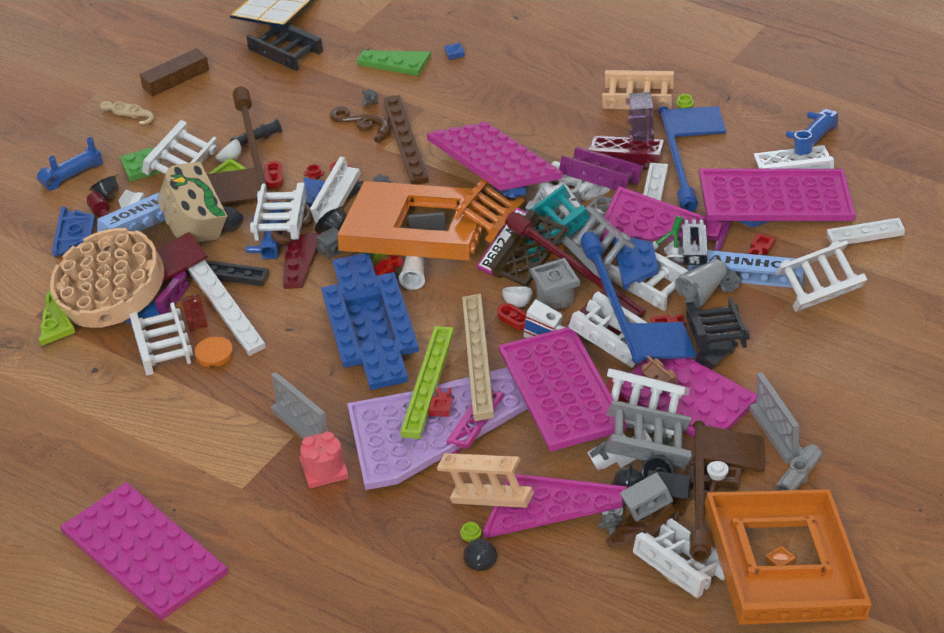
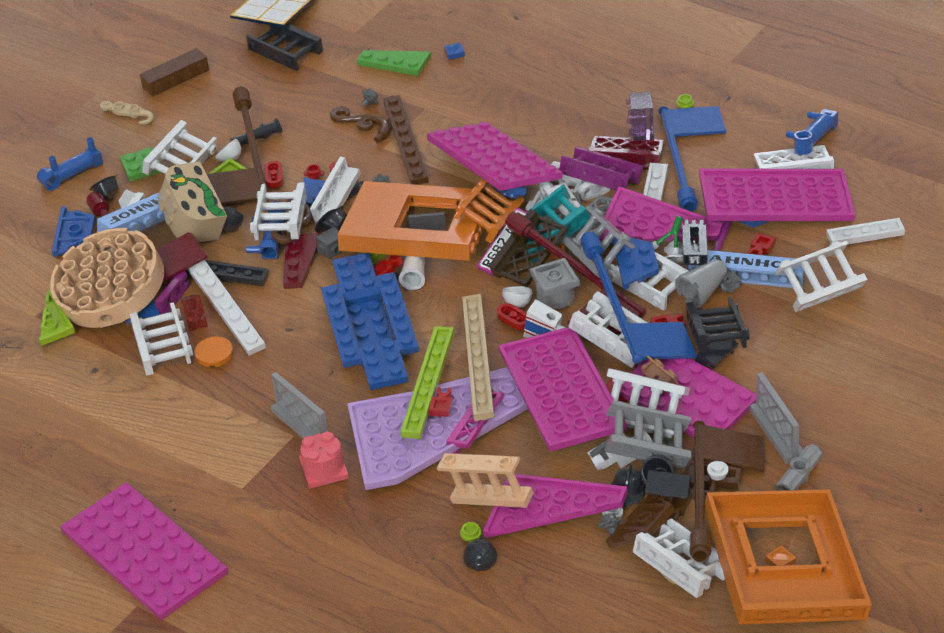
light nougat fence [602,70,674,110] -> none
light grey brick [620,472,673,522] -> none

